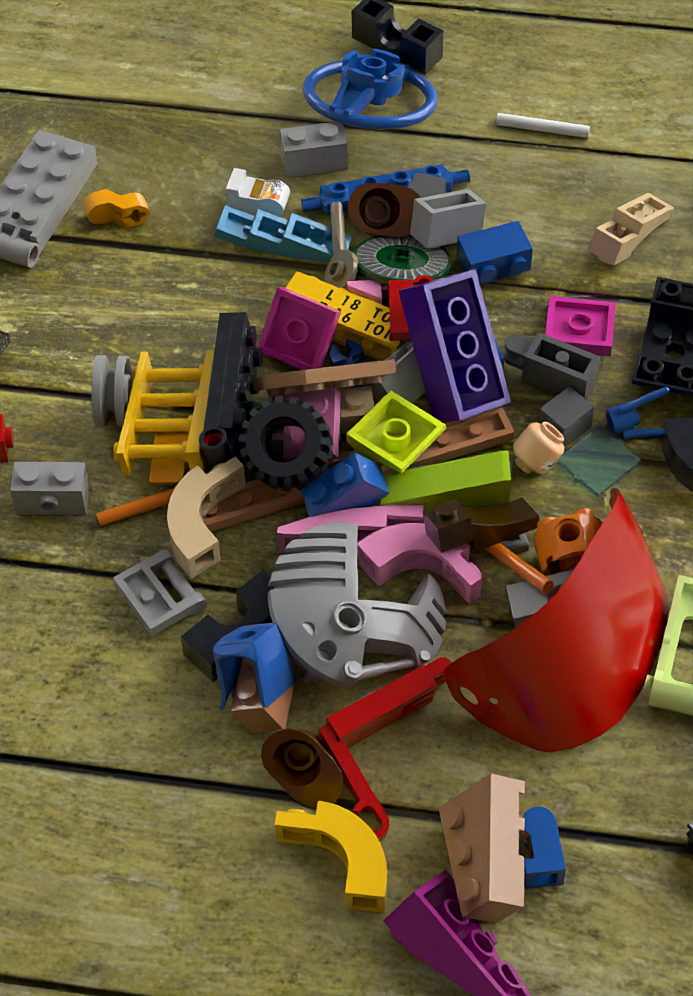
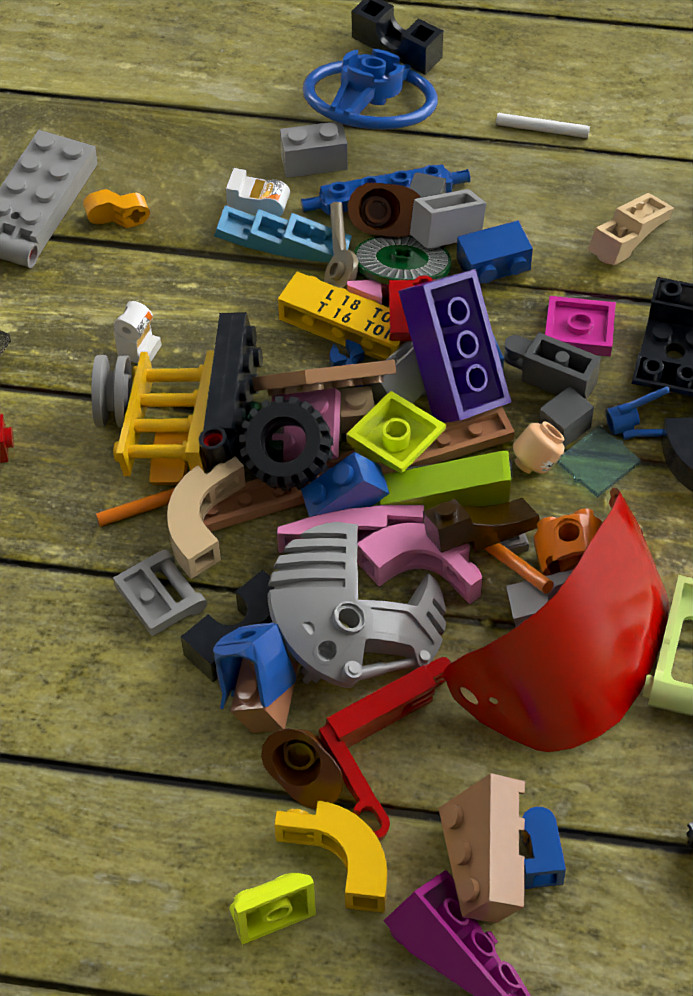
light grey brick [10,462,90,515] -> none
dark pink plate [257,287,341,370] -> none
none -> white leg [114,301,162,363]
none -> neon yellow slope [229,873,316,945]

